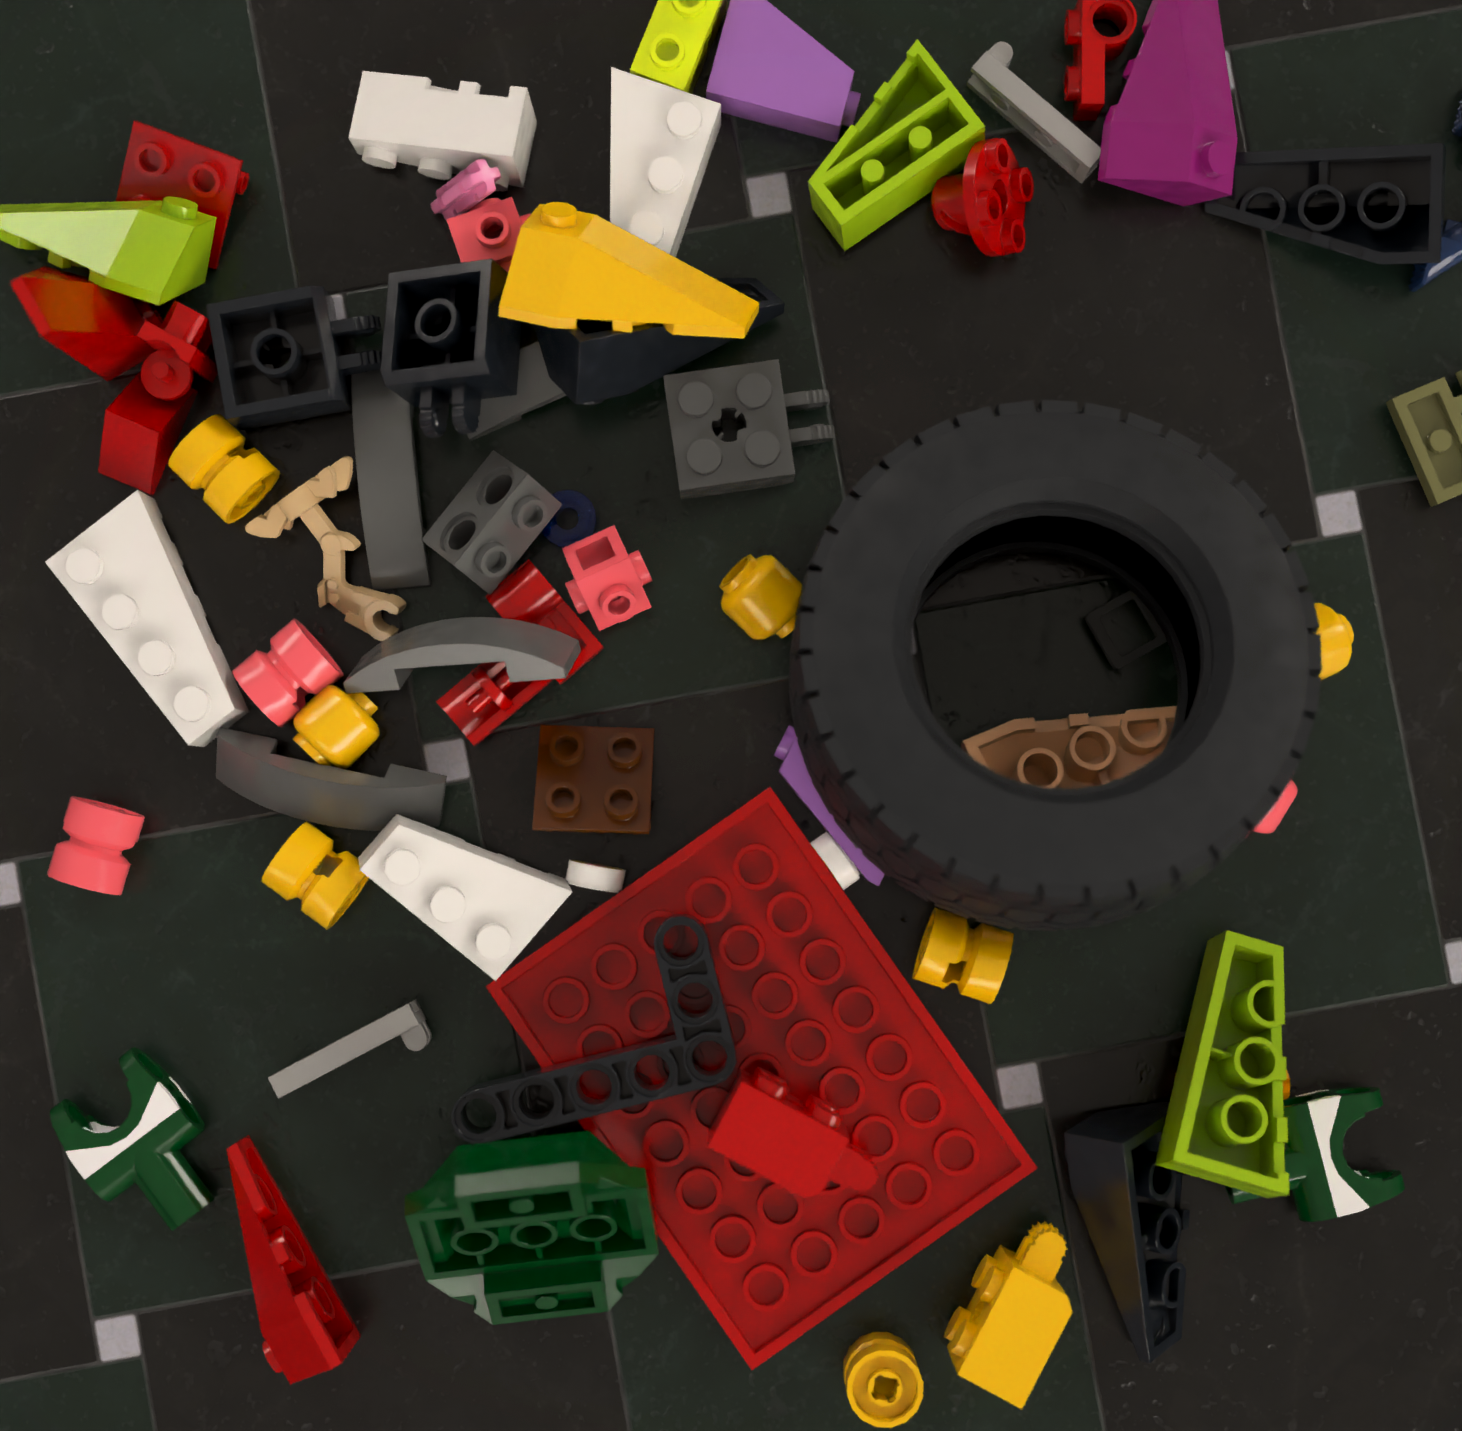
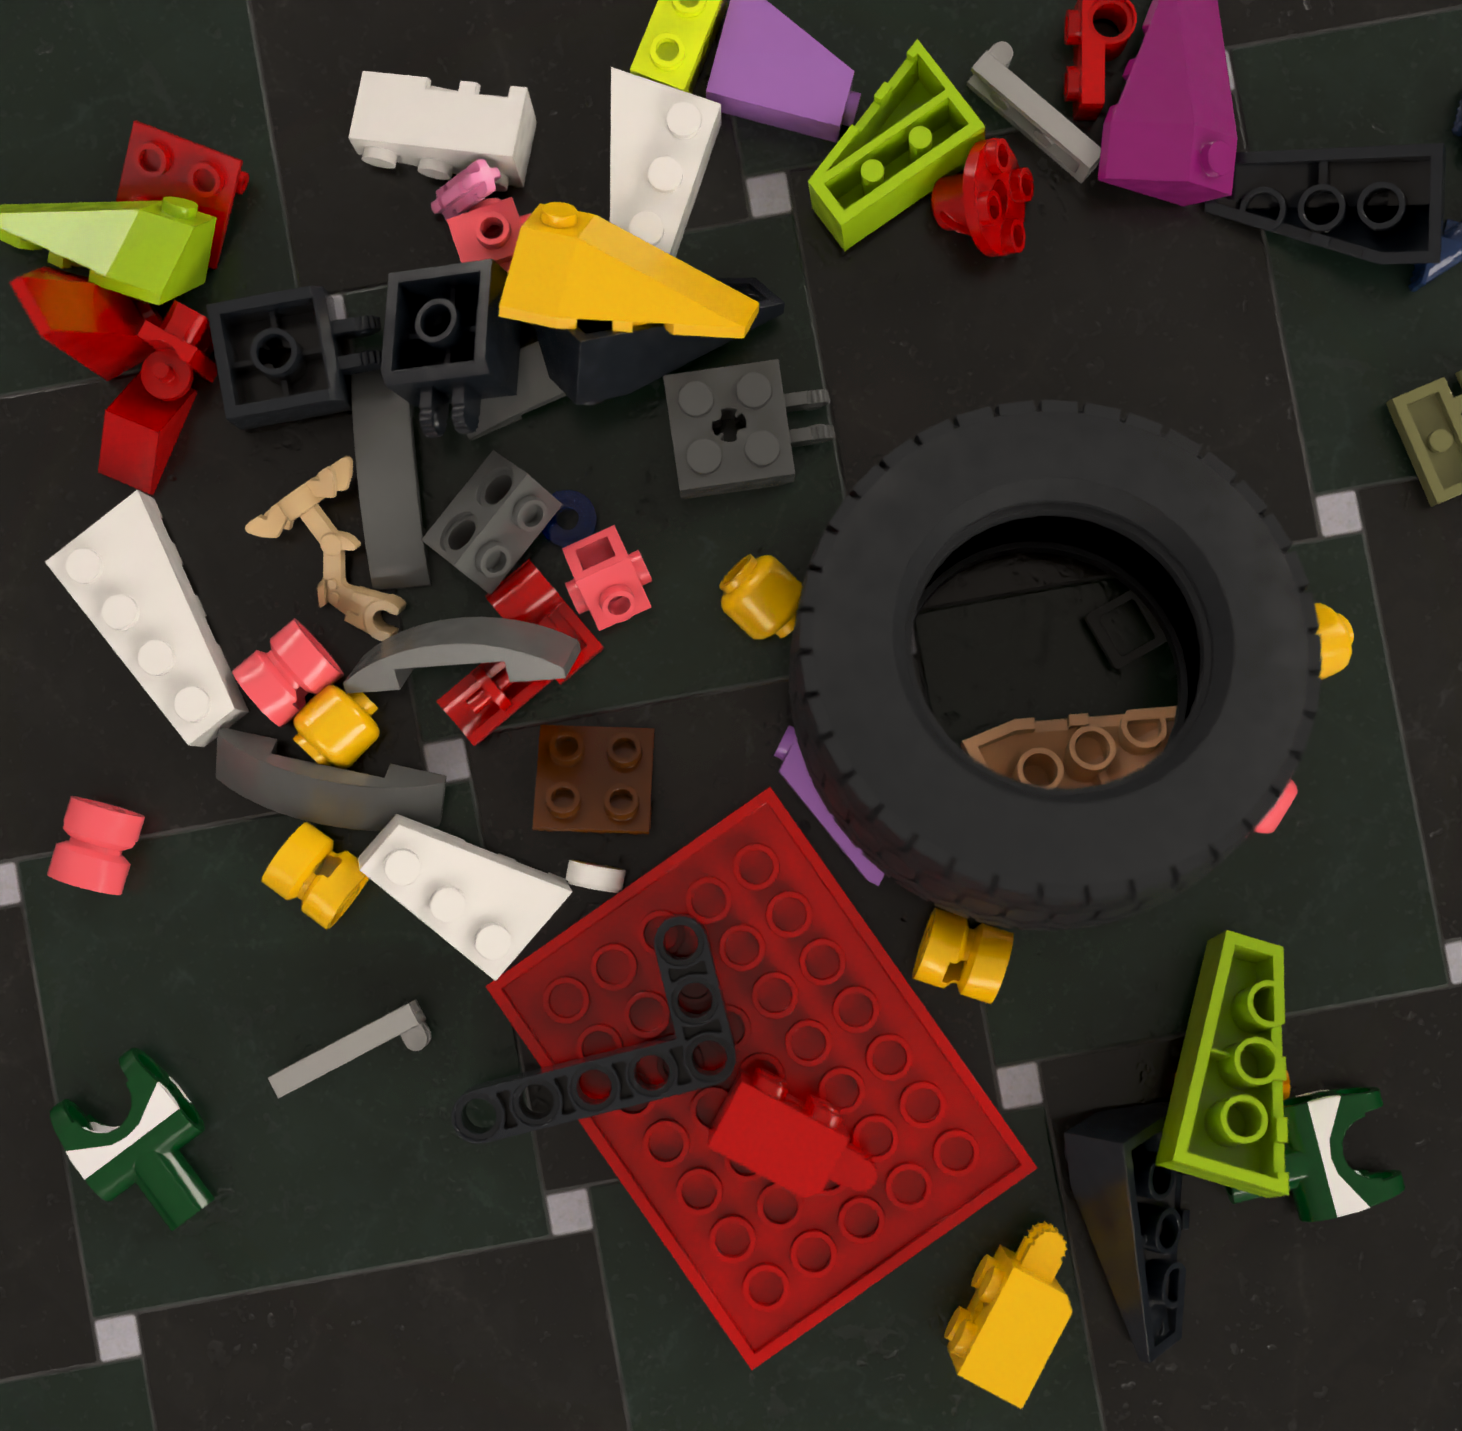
yellow wheel [168,414,280,524] -> none
red wedge [226,1135,361,1384] -> none
dark green piece [405,1131,659,1325] -> none
white tile [810,831,861,890] -> none
yellow wheel [843,1332,923,1428] -> none

